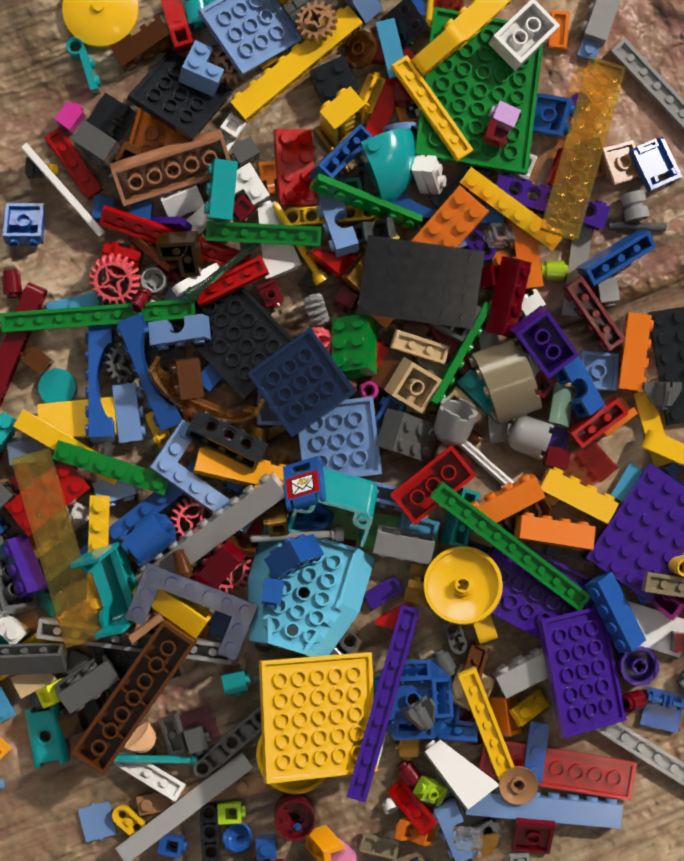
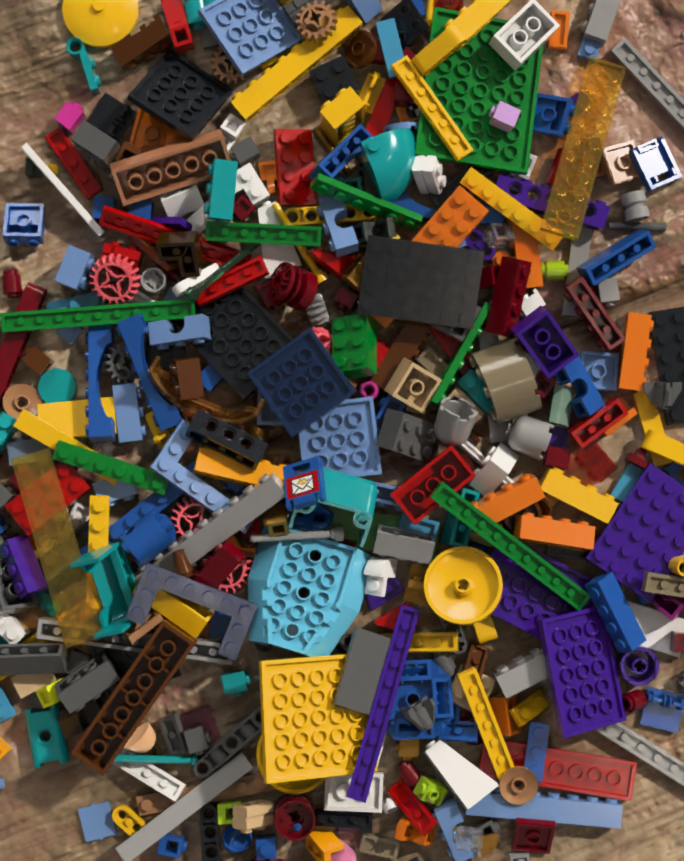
dark red pin [131,288,152,313] -> none
medium blue brick [178,40,224,97] -> none
blue brick [261,578,284,609] -> none
blue brick [264,534,324,579] -> none
tan tile [390,329,450,365] -> none
dark red panel [481,119,508,150] -> none
none -> medium nougat dish [2,384,42,420]
none -> medium blue brick [54,245,97,294]
none -> medium blue plate [56,327,84,345]
none -> tan brick [232,799,274,833]
none -> dark red wheel [268,262,318,311]
none -> black plate [314,809,373,834]
none -> white plate [324,772,384,813]
none -> dark grey tile [332,627,391,715]
none -> white brick [363,556,398,597]
none -> yellow tile [381,632,459,653]
none -> white brick [469,442,519,496]
none -> dark red tile [624,447,648,469]

